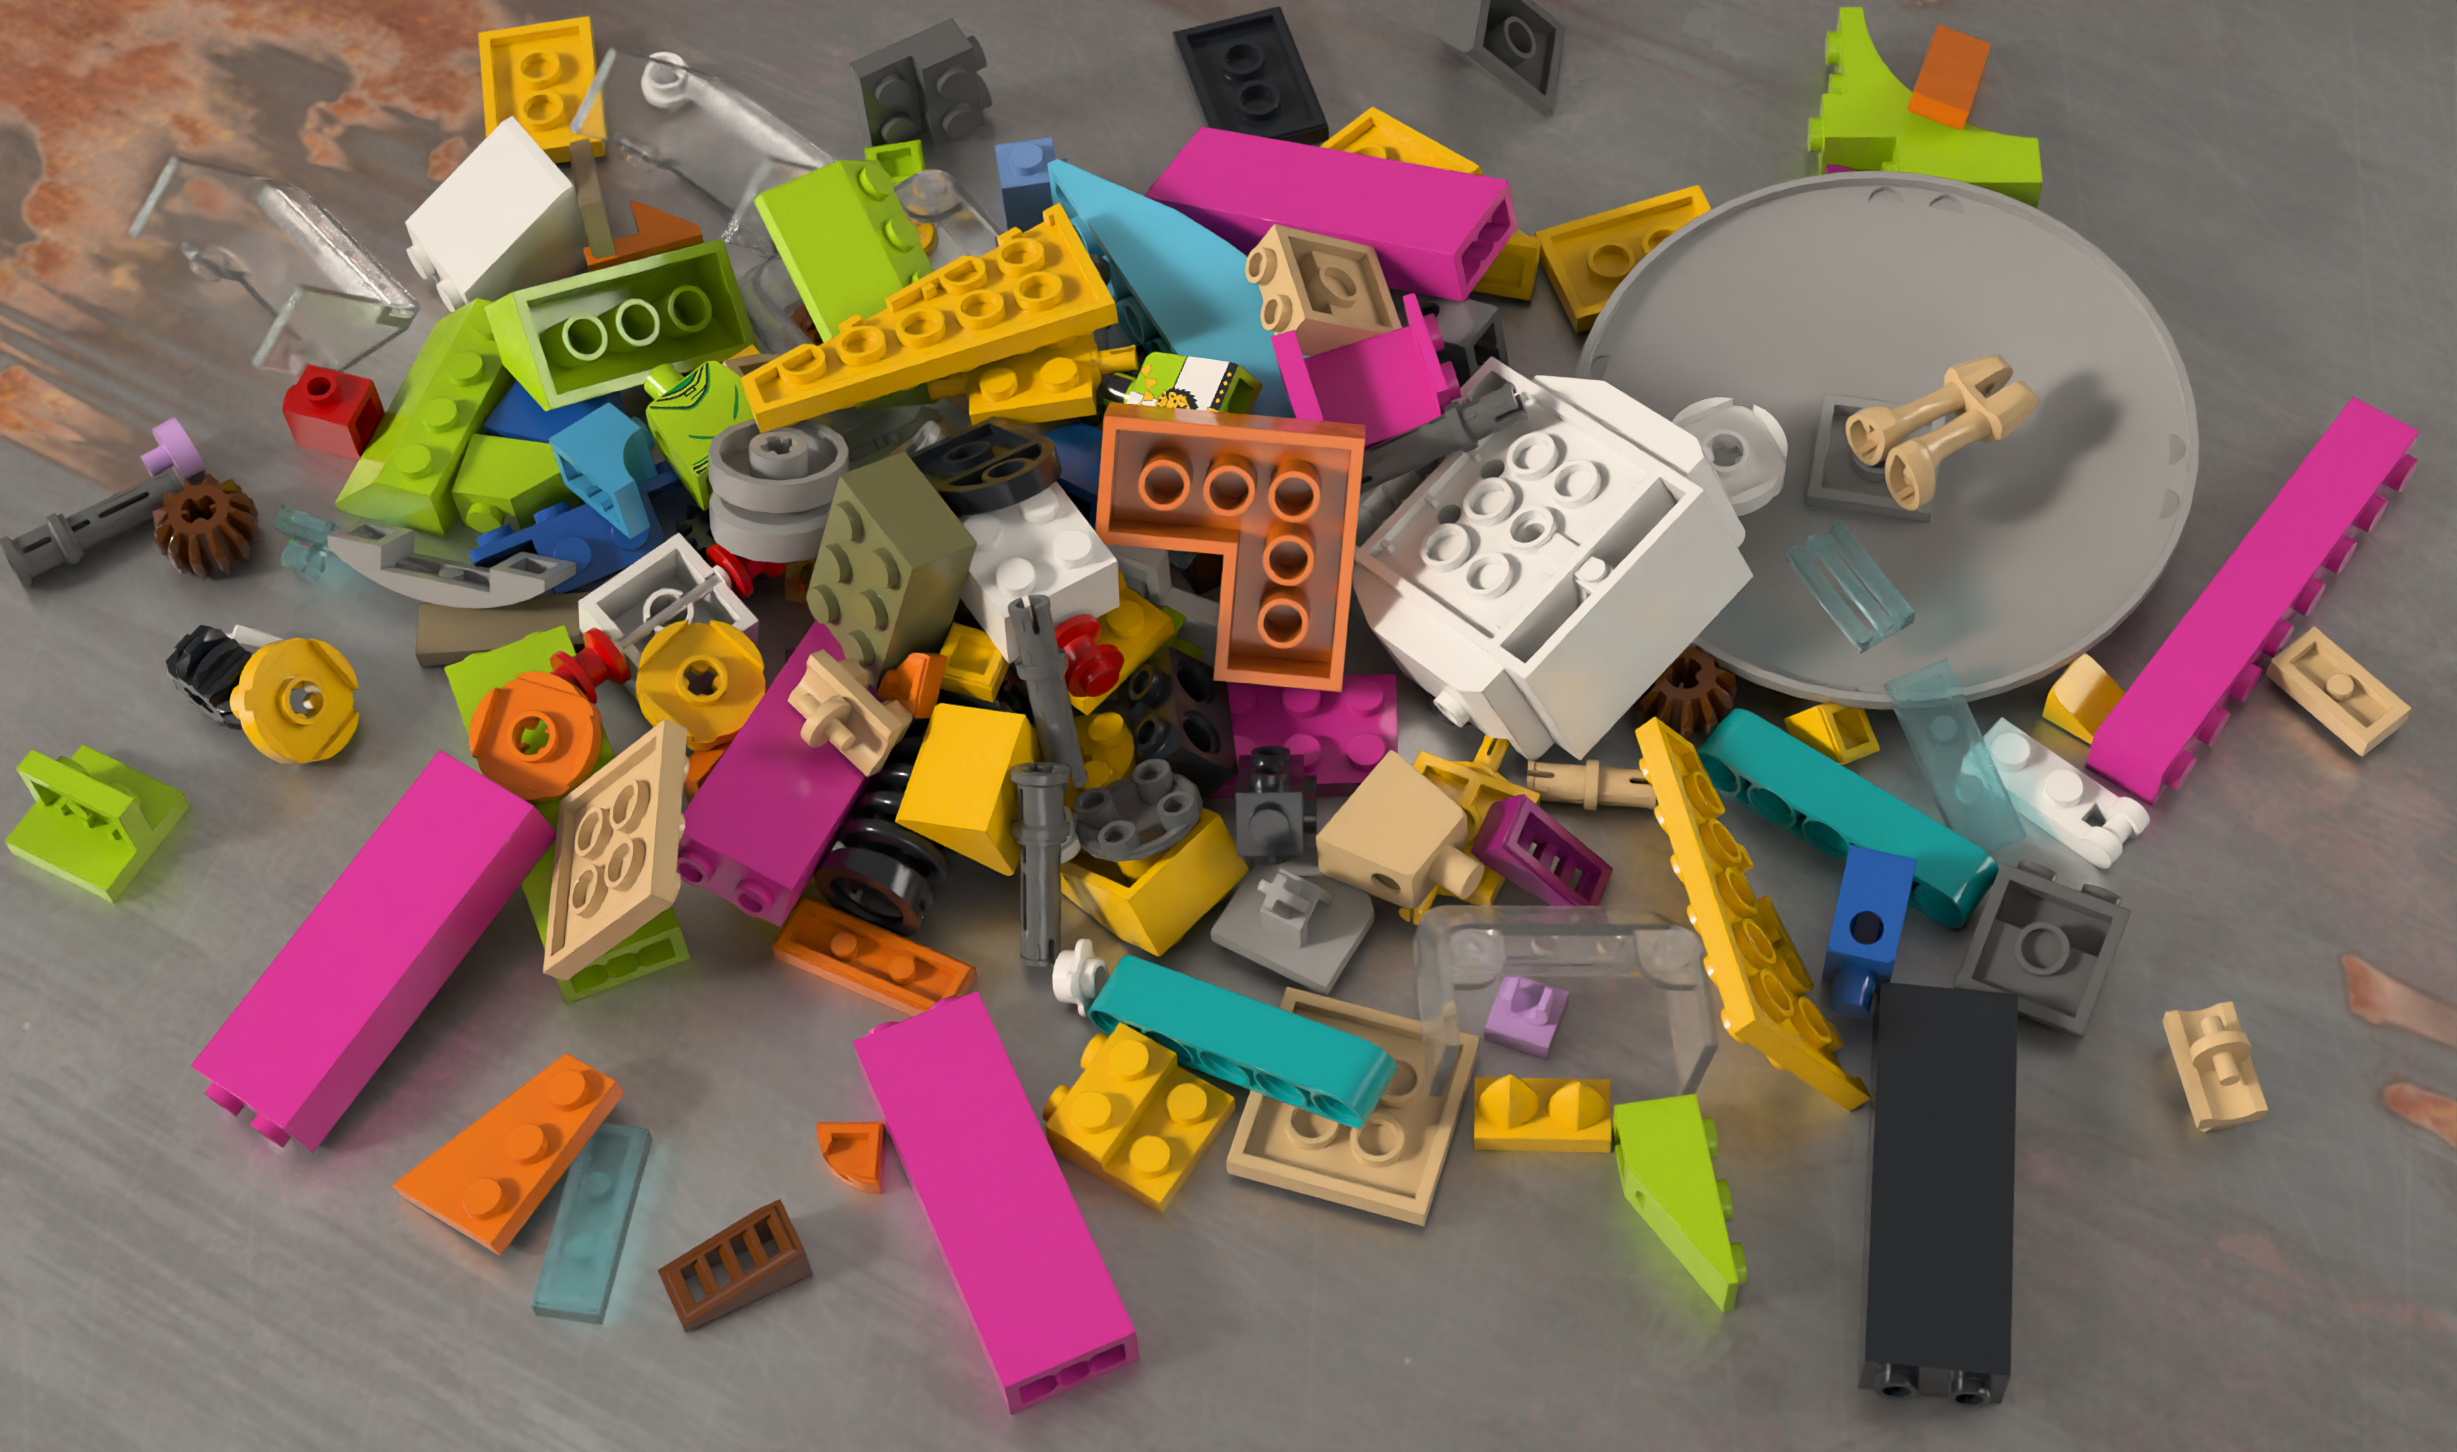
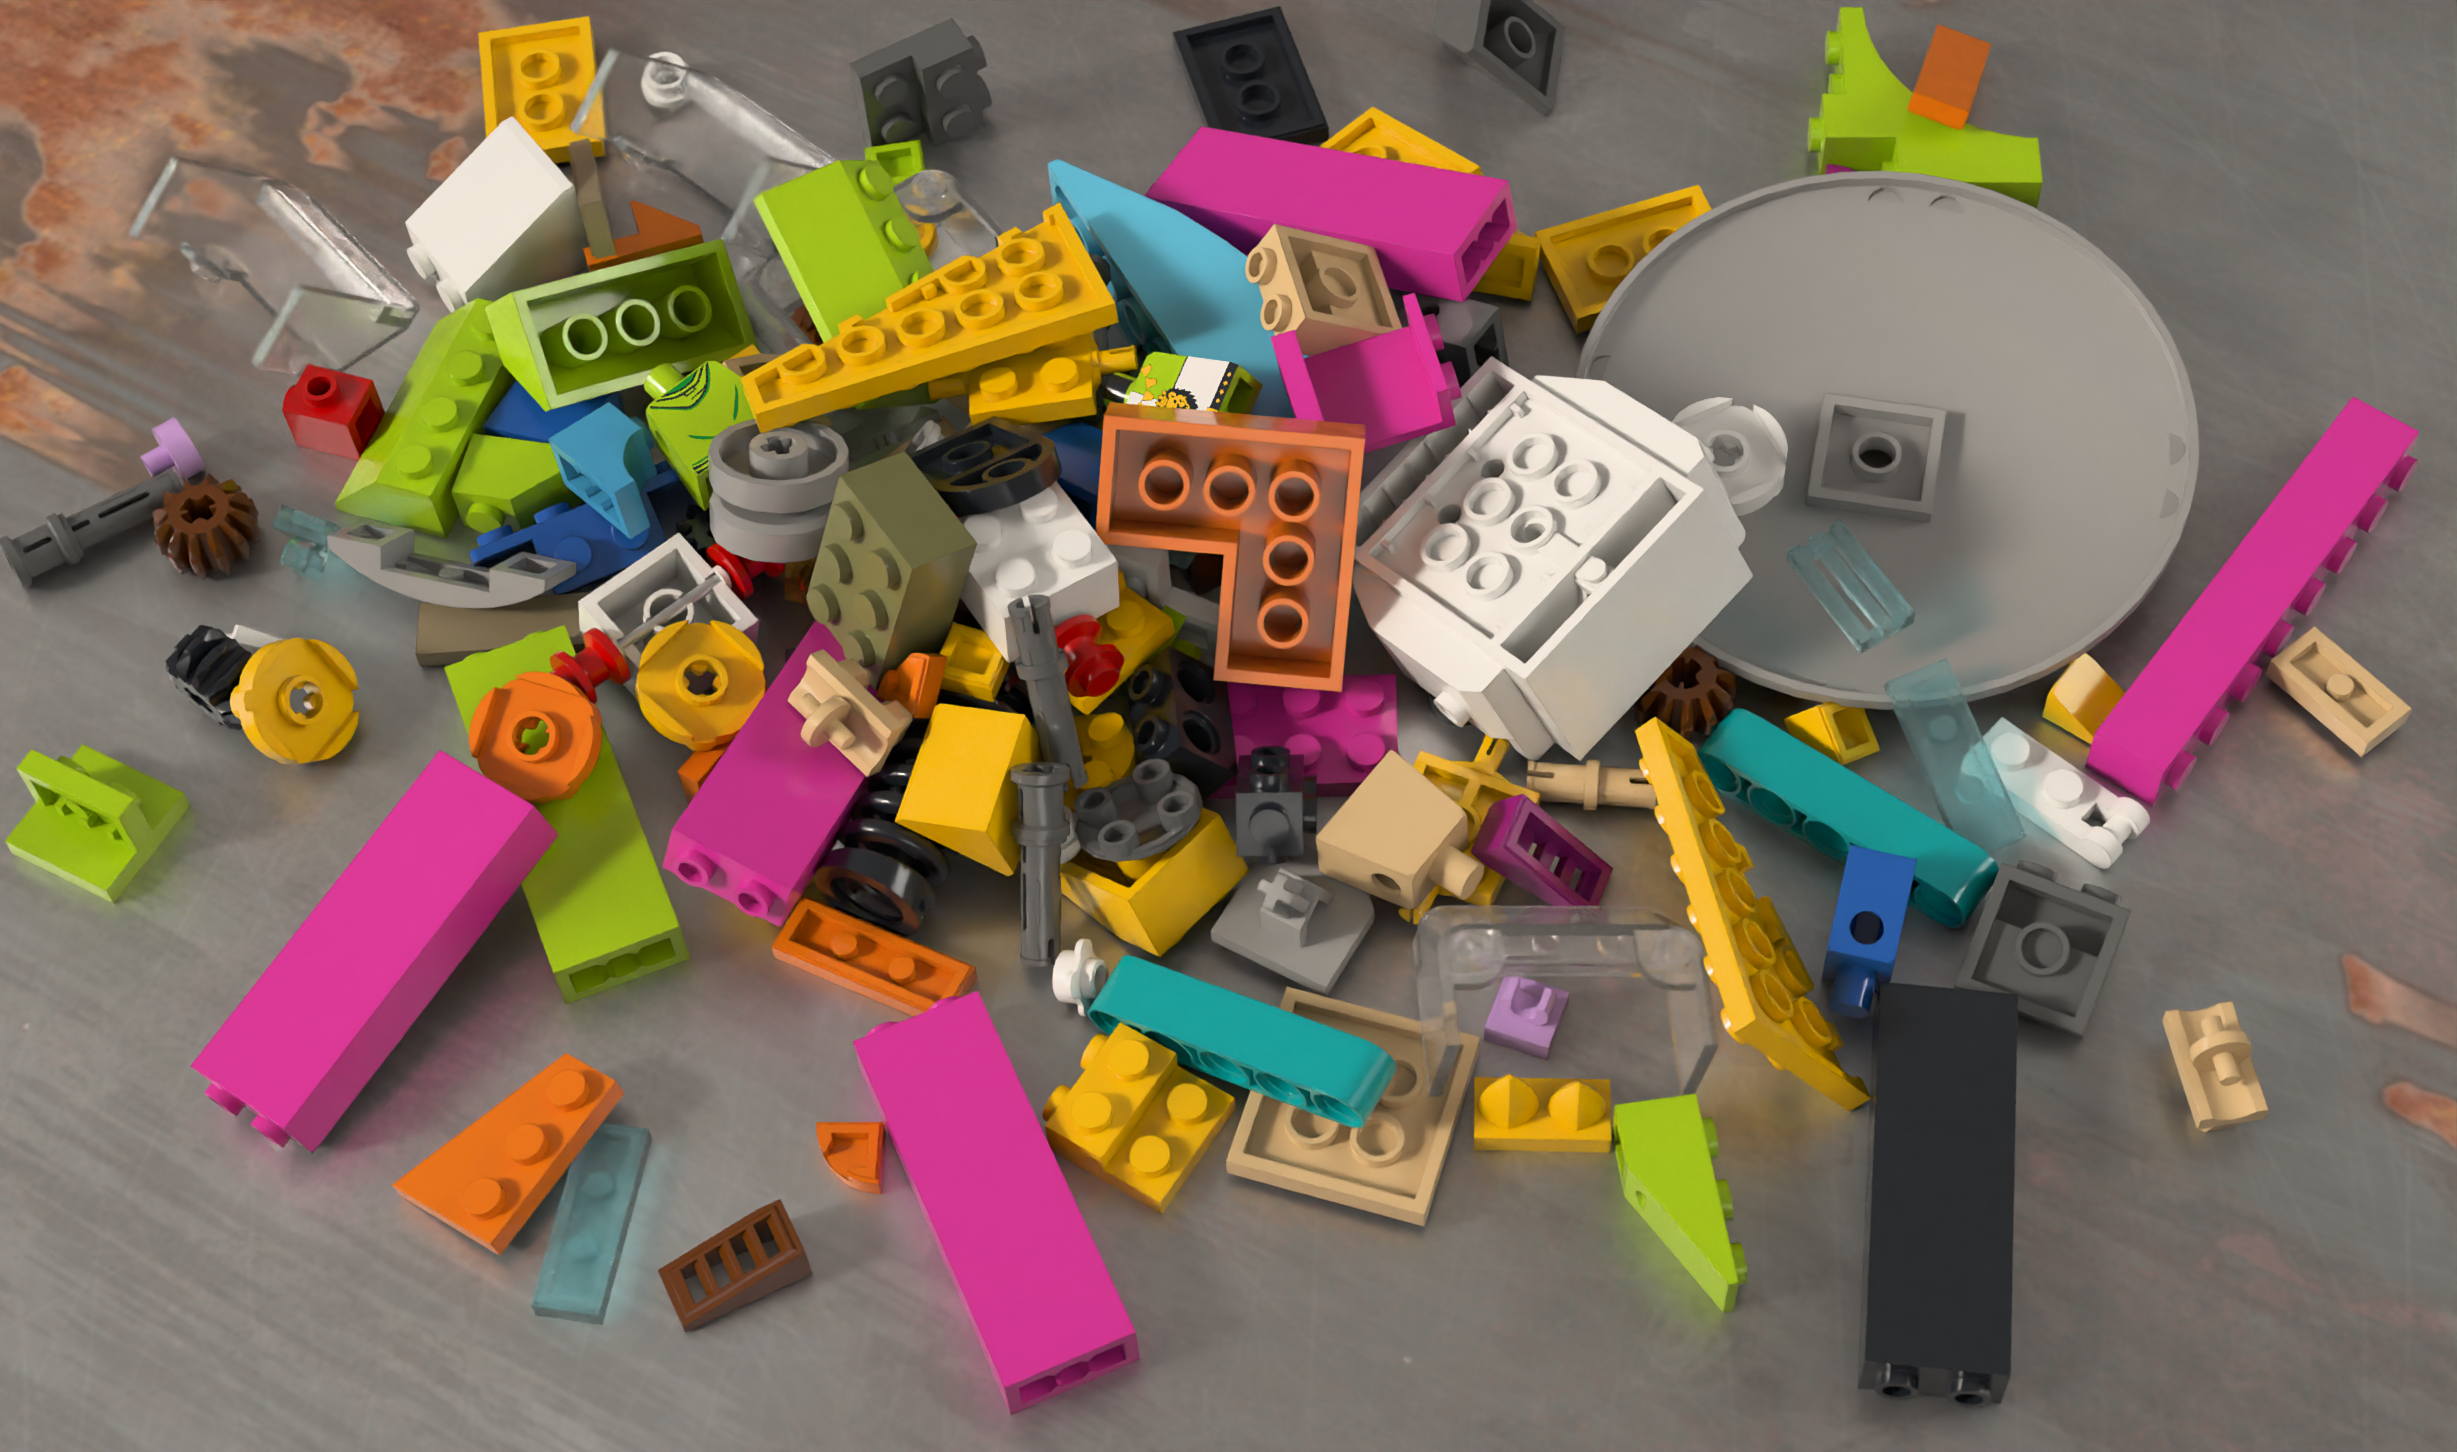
tan plate [543,719,690,981] -> none
medium blue brick [995,137,1068,232] -> none
dark grey pin [1360,382,1528,496] -> none
tan piece [1846,354,2039,511] -> none

